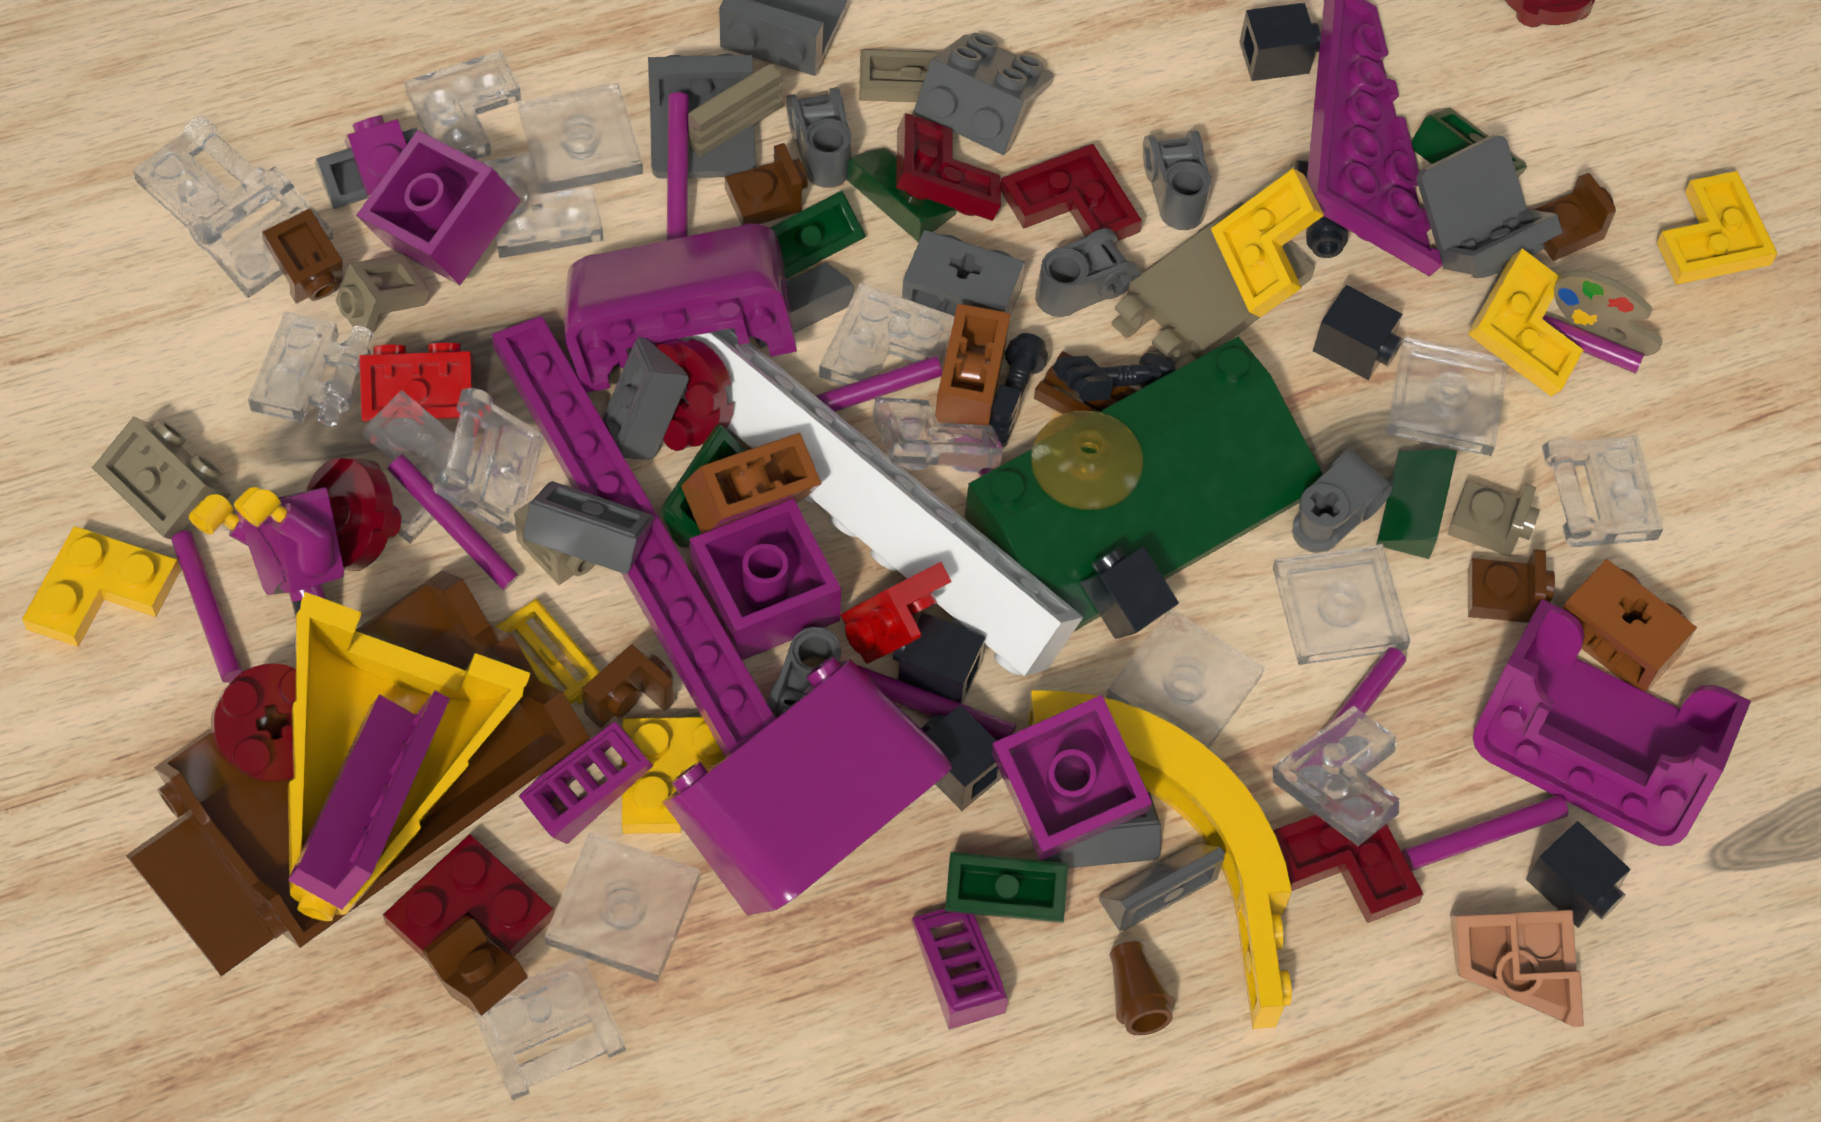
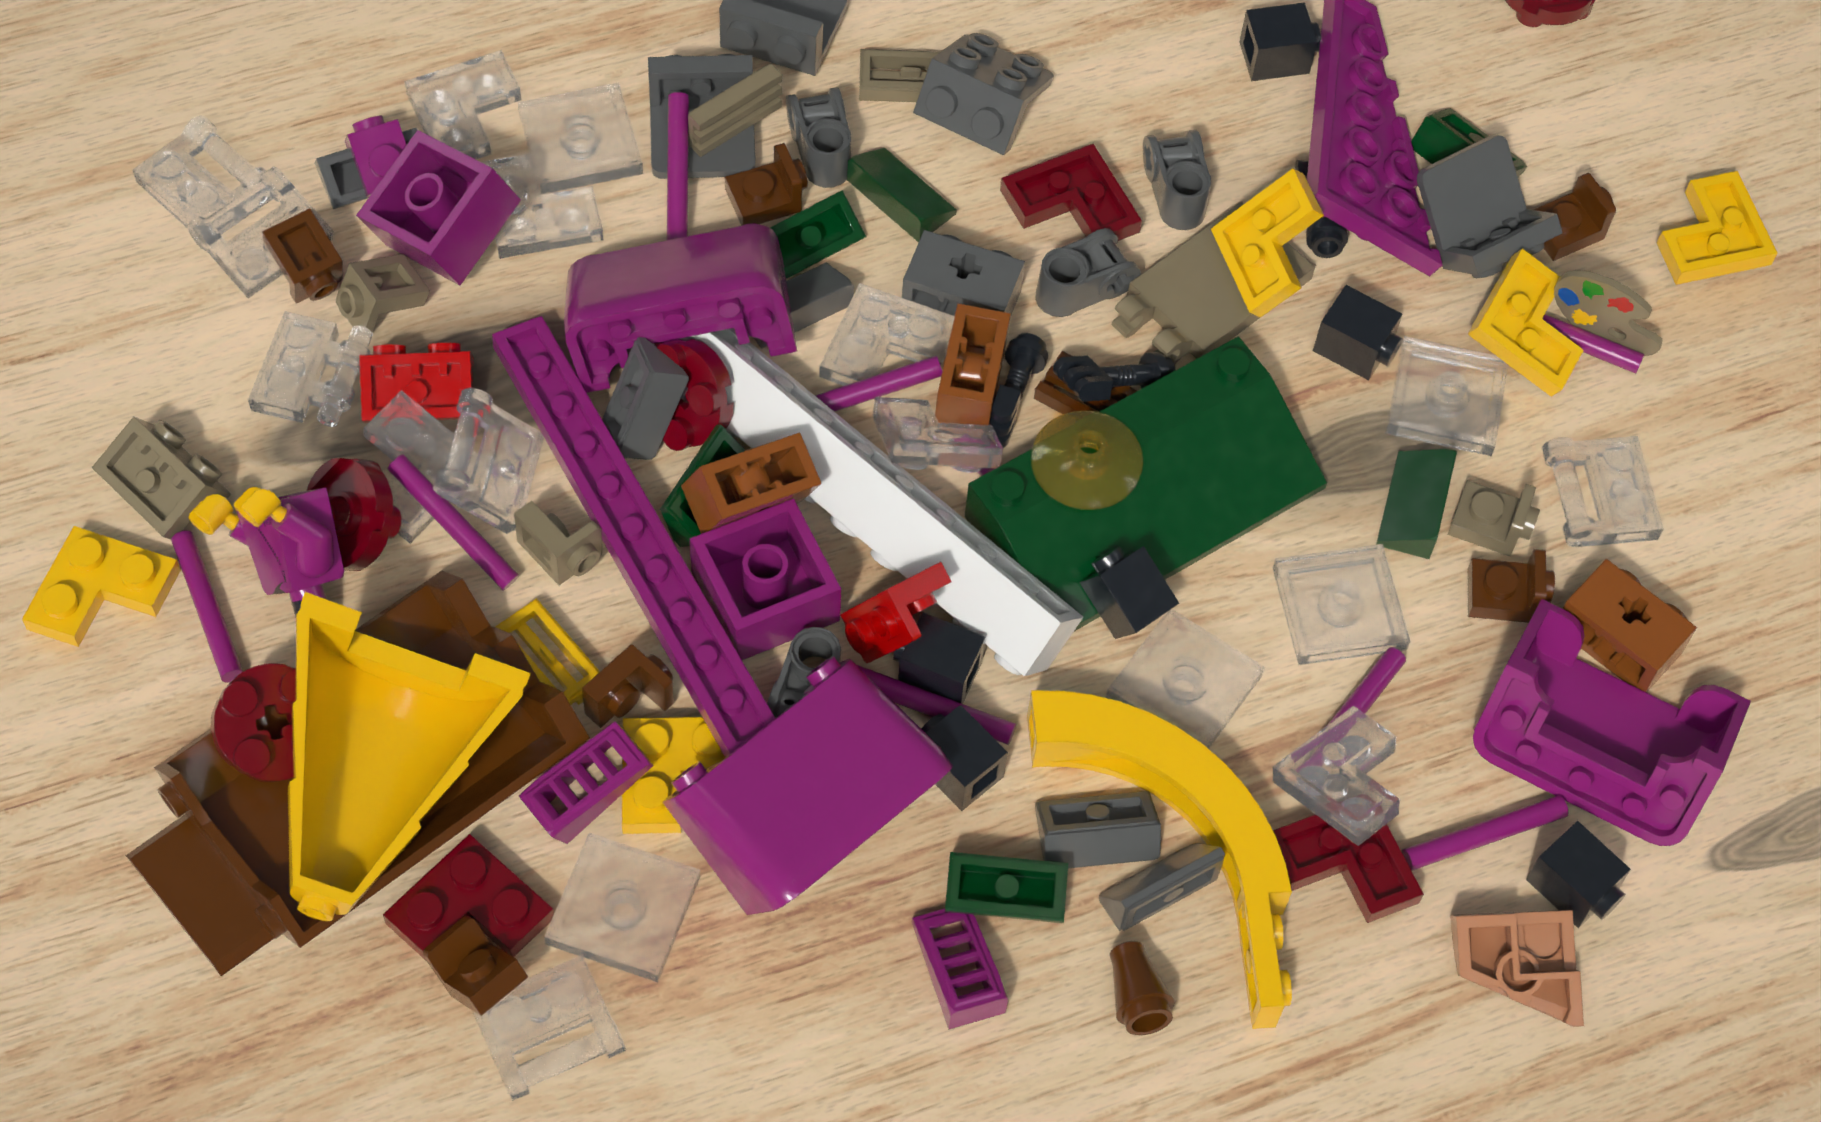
magenta fence [288,690,450,910] -> none
dark grey slope [523,481,654,573] -> none
dark red plate [896,113,1001,221] -> none
magenta brick [991,695,1152,860] -> none
dark grey piece [1292,449,1394,553] -> none

